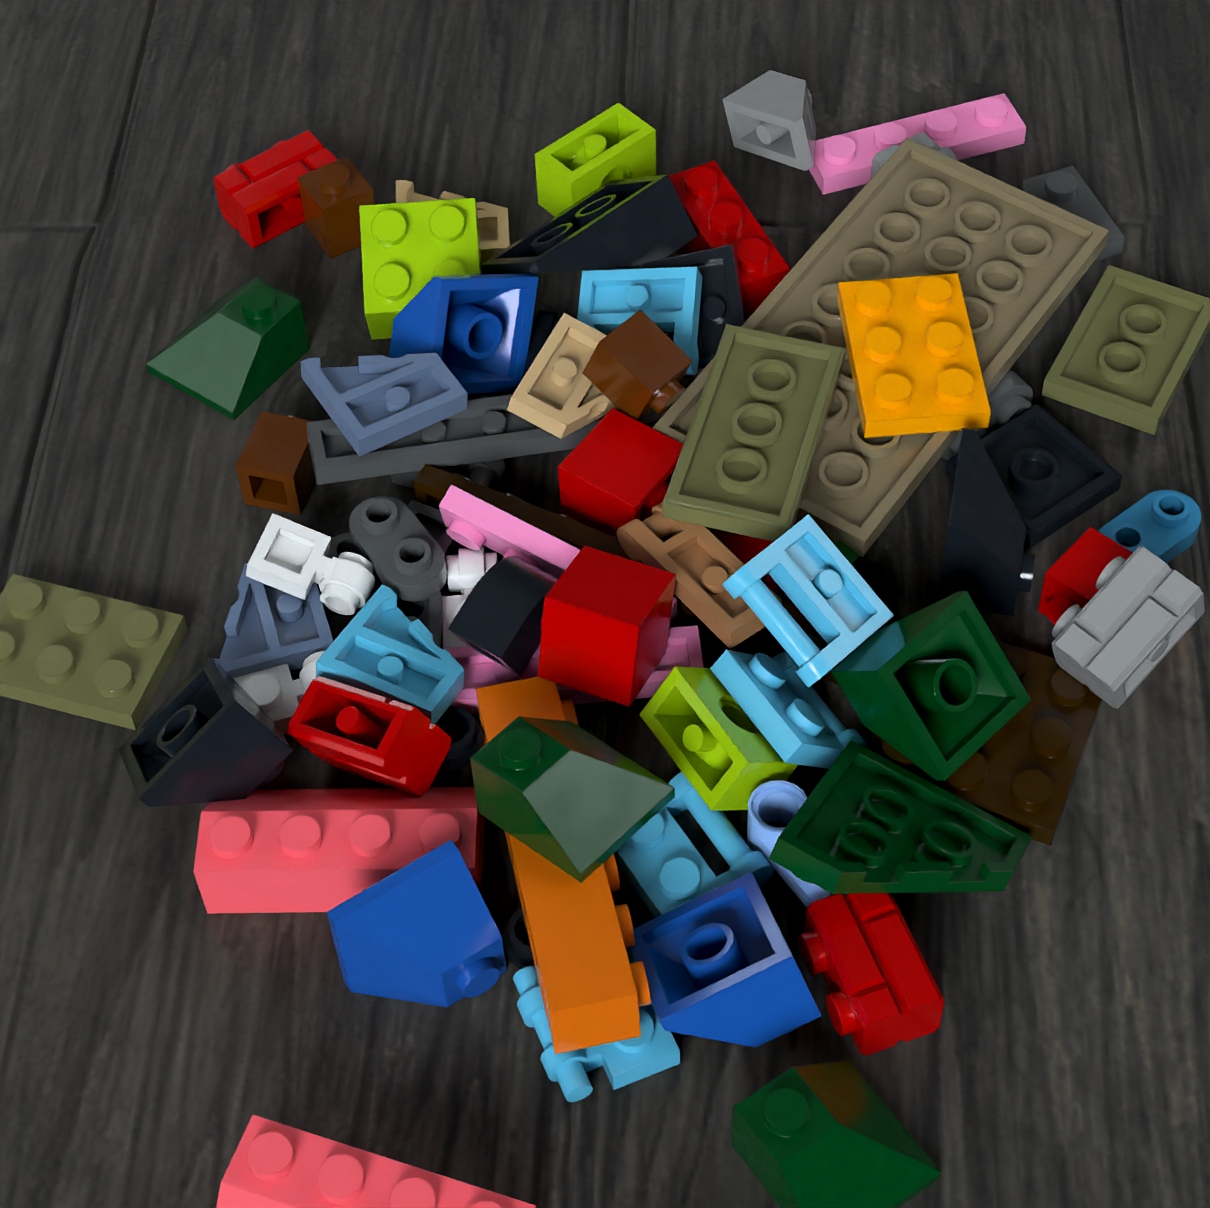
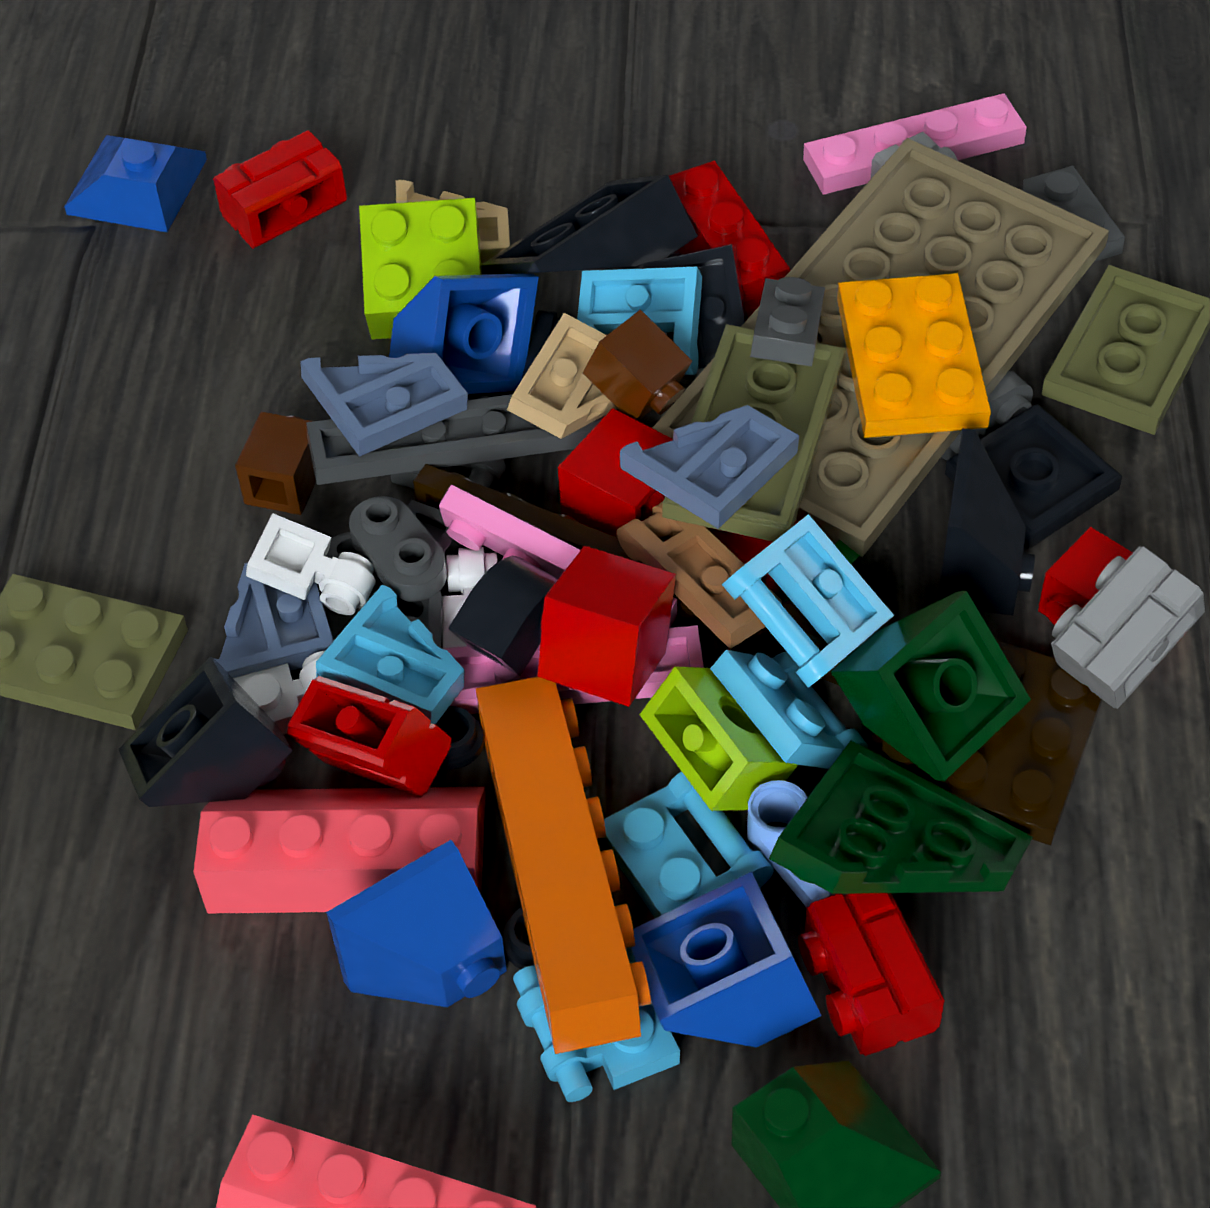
dark green slope [146,278,310,420] -> none
reddish brown brick [297,157,375,259] -> none
dark green slope [470,716,675,883] -> none
lime brick [535,103,656,217] -> none
light grey slope [722,70,816,171] -> none
dark azure plate [1098,490,1201,563] -> none
none -> blue slope [64,135,207,233]
none -> sand blue wing [620,405,799,529]
none -> dark grey plate [750,277,825,367]

